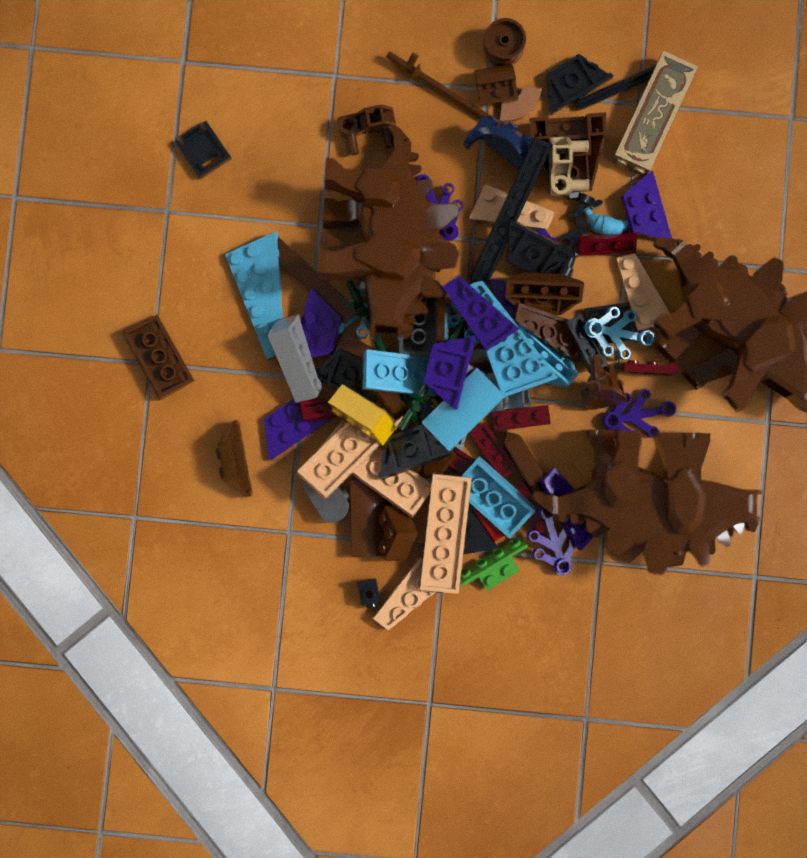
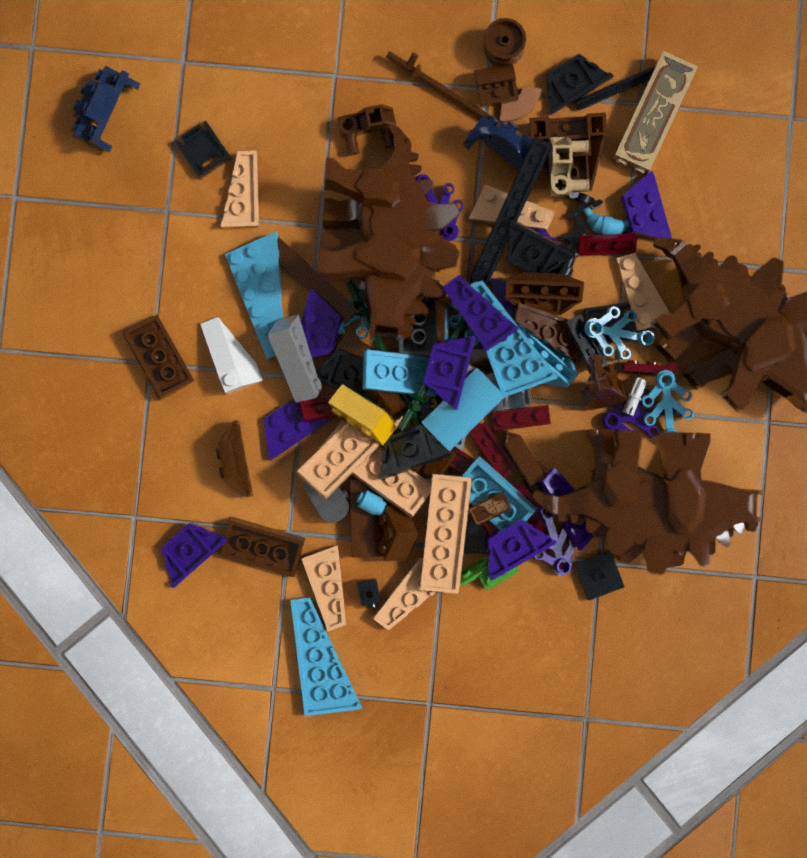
none -> dark blue piece [71,66,140,152]
none -> dark purple wing [161,522,228,588]
none -> white wedge [200,317,263,394]
none -> reddish brown slope [220,517,306,578]
none -> light nougat wing [221,151,259,228]
none -> medium azure wing [290,597,363,716]
none -> light nougat wing [302,545,346,631]
none -> medium azure brick [356,490,386,516]
none -> tile [468,491,512,526]
none -> dark purple wing [487,518,556,581]
none -> black plate [574,551,625,601]
none -> white axle [622,377,647,416]
none -> medium azure plant [641,370,694,432]

